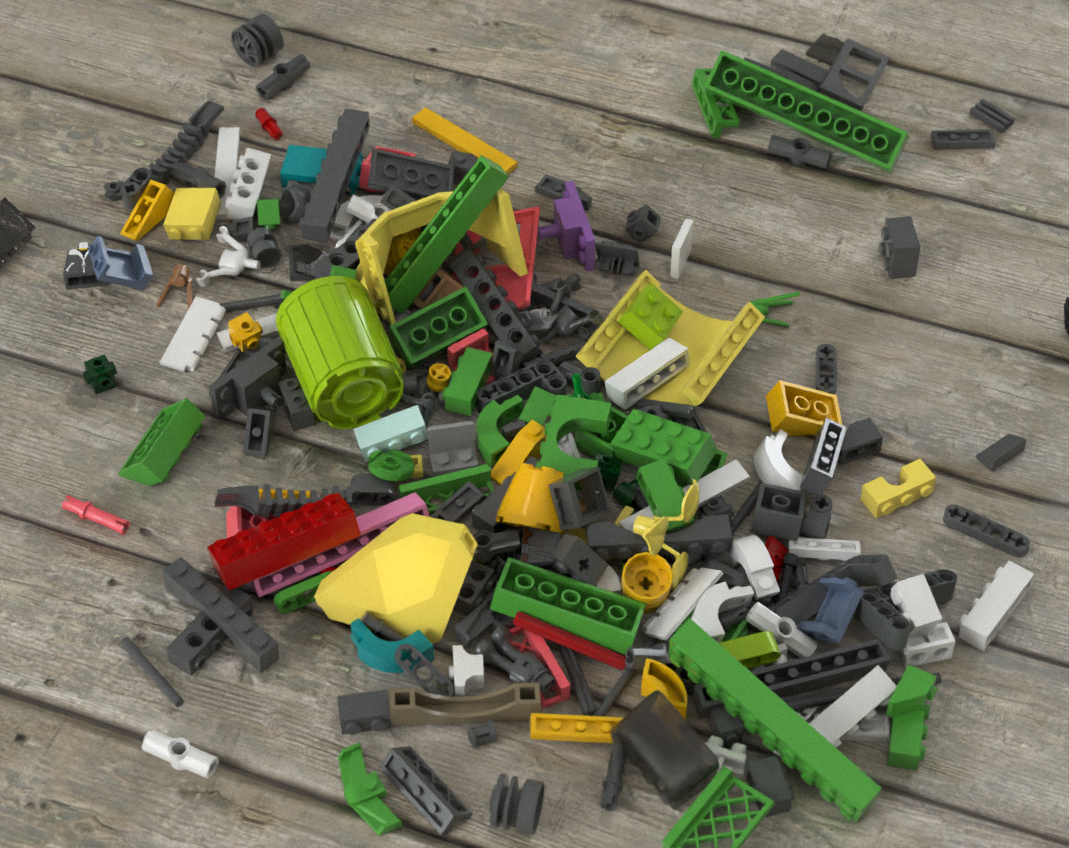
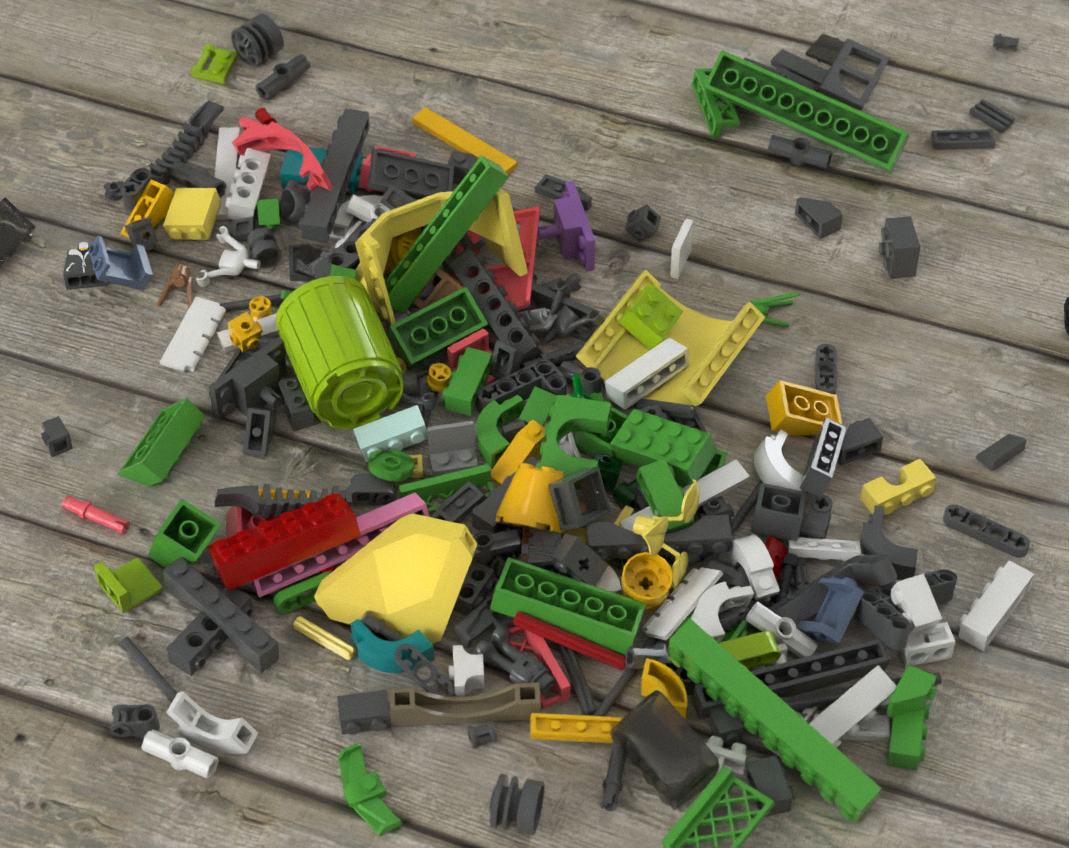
dark green brick [83,354,117,394] -> none
dark grey fence [379,746,473,835] -> none
dark grey hinge [594,241,640,276] -> none
none -> dark grey brick [41,416,73,457]
none -> lime bracket [94,558,163,614]
none -> dark grey piece [109,704,160,738]
none -> dark grey brick [125,218,158,251]
none -> bright green slope [148,499,222,568]
none -> white arch [166,692,258,755]
none -> lime plate [190,44,238,84]
none -> coral slope [232,116,333,191]
none -> yellow wheel [249,296,272,321]
none -> light yellow axle [293,616,356,660]
none -> dark grey slope [795,198,843,239]
none -> dark grey arch [861,505,918,580]
none -> dark grey pin [993,33,1019,51]

